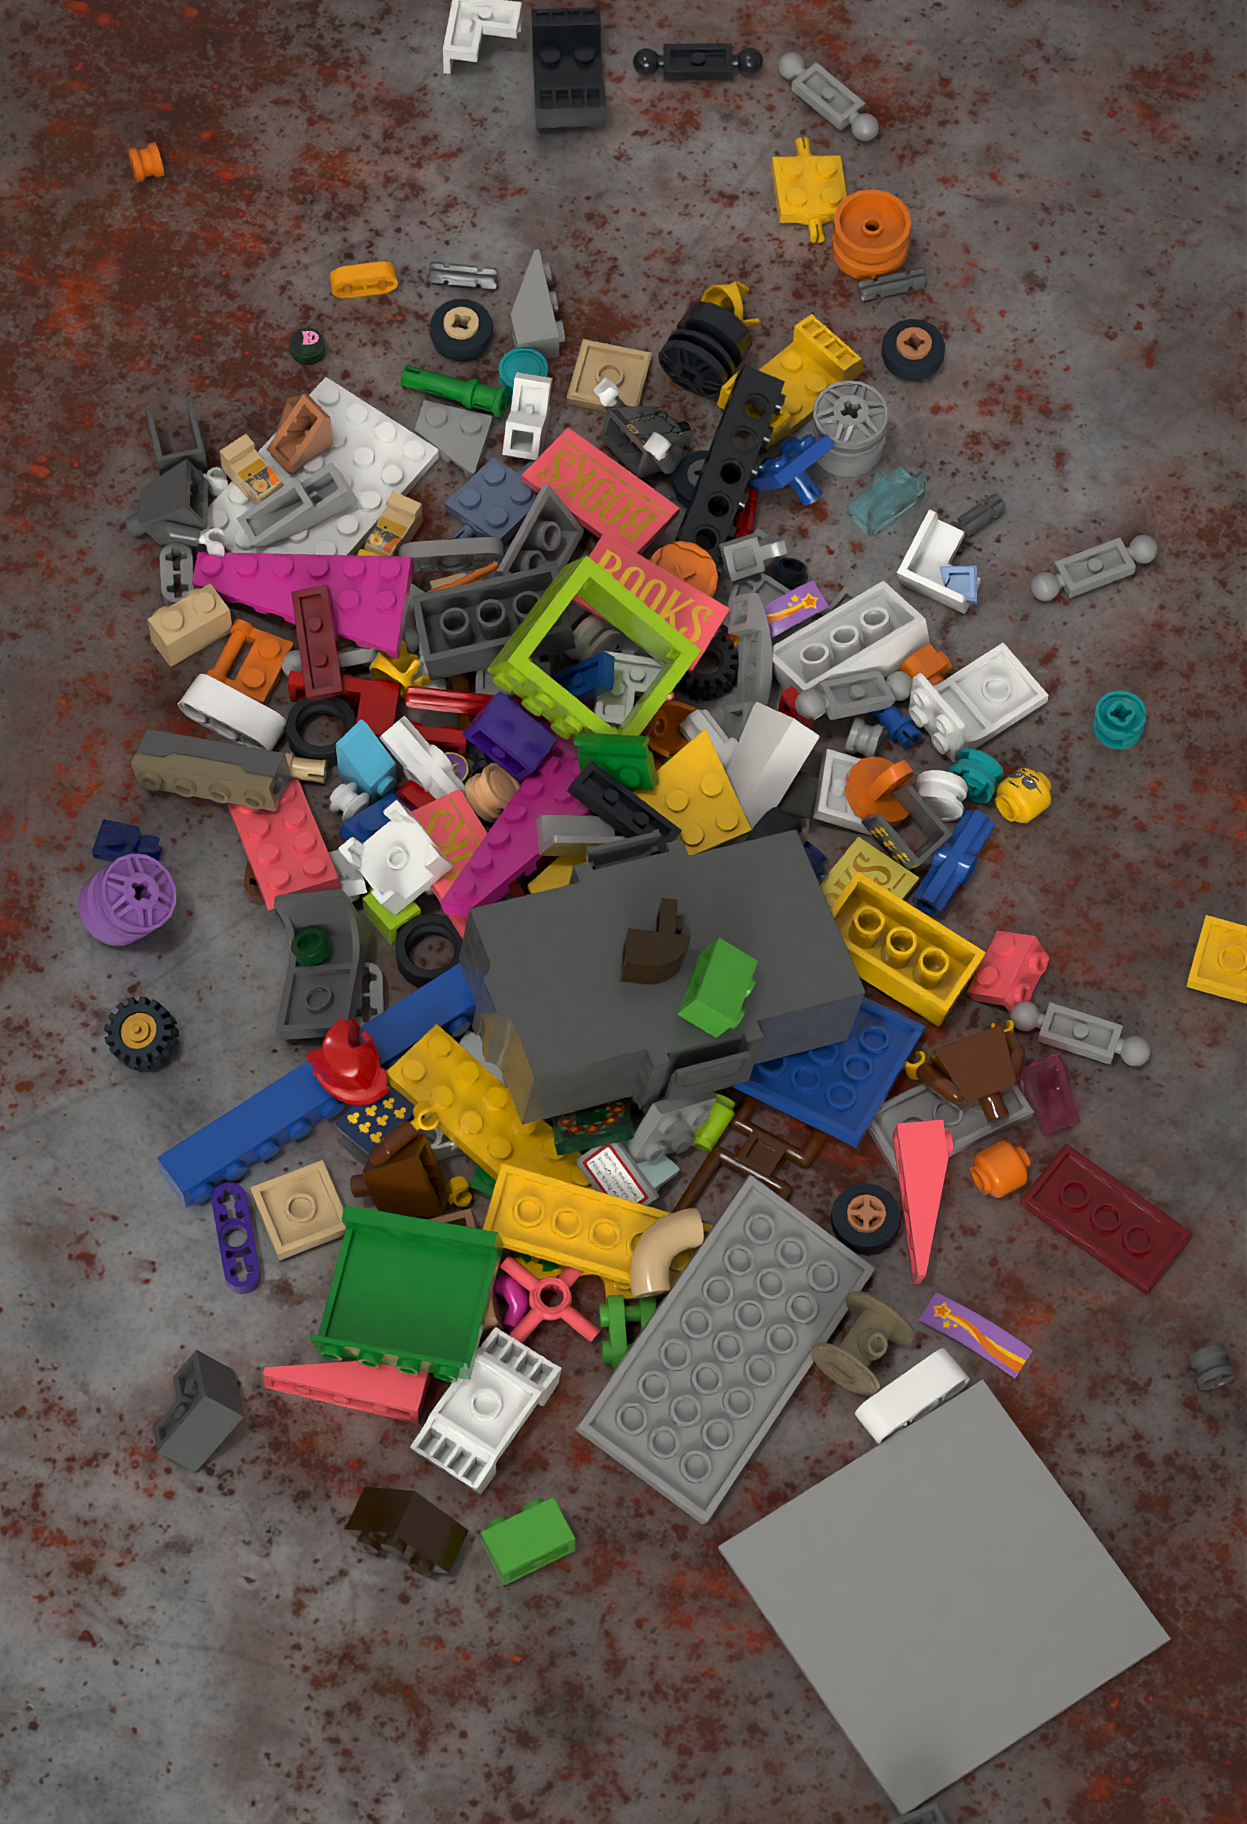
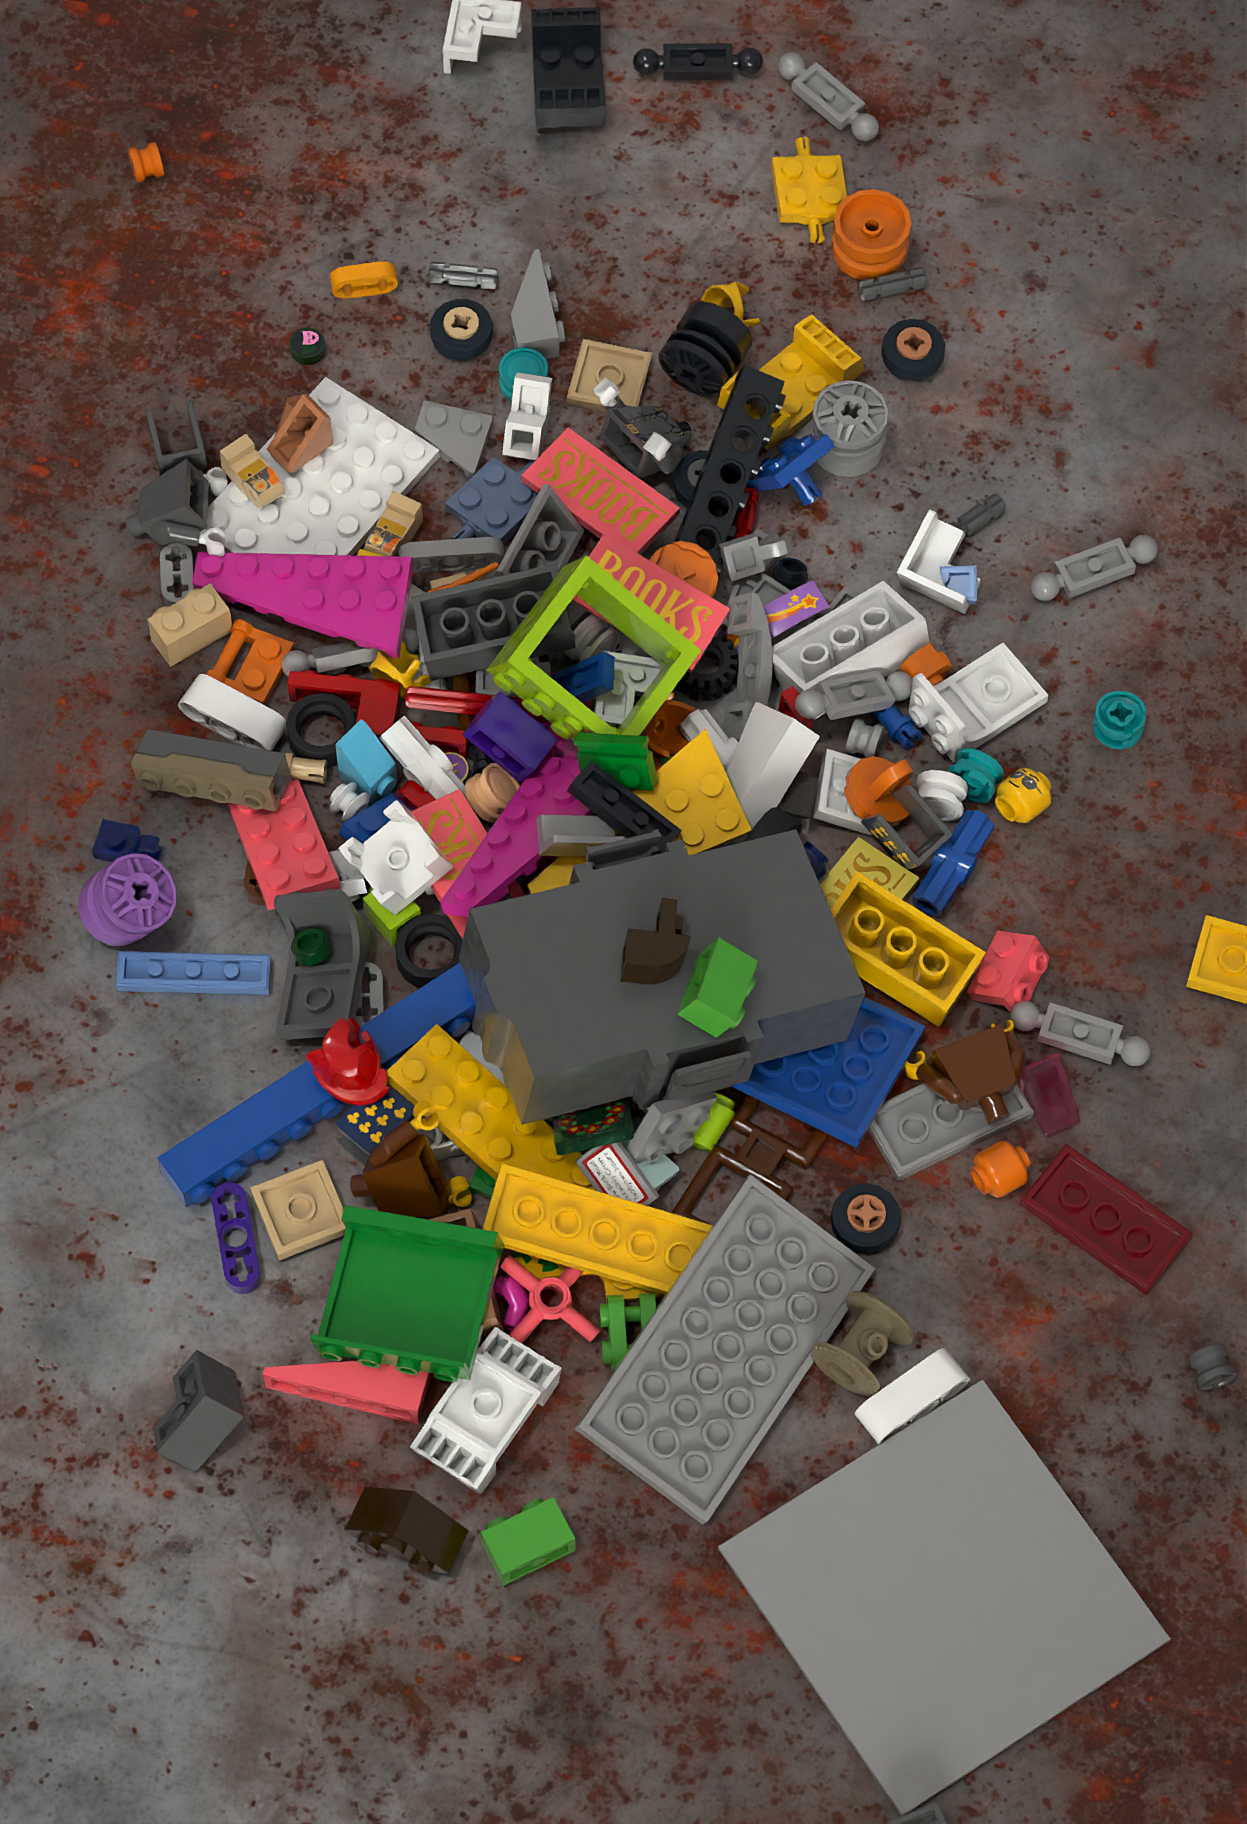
black wheel [104,996,179,1071] -> none
light grey slope [237,462,358,548] -> none
dark red plate [291,584,346,701] -> none
green pin [400,364,510,418] -> none
tan cylinder [630,1208,704,1298] -> none
clear light blue panel [846,466,927,537] -> none
coral slope [892,1119,953,1285] -> none
medium lavender sticker [918,1293,1033,1378] -> none
none -> medium blue tile [116,951,271,995]

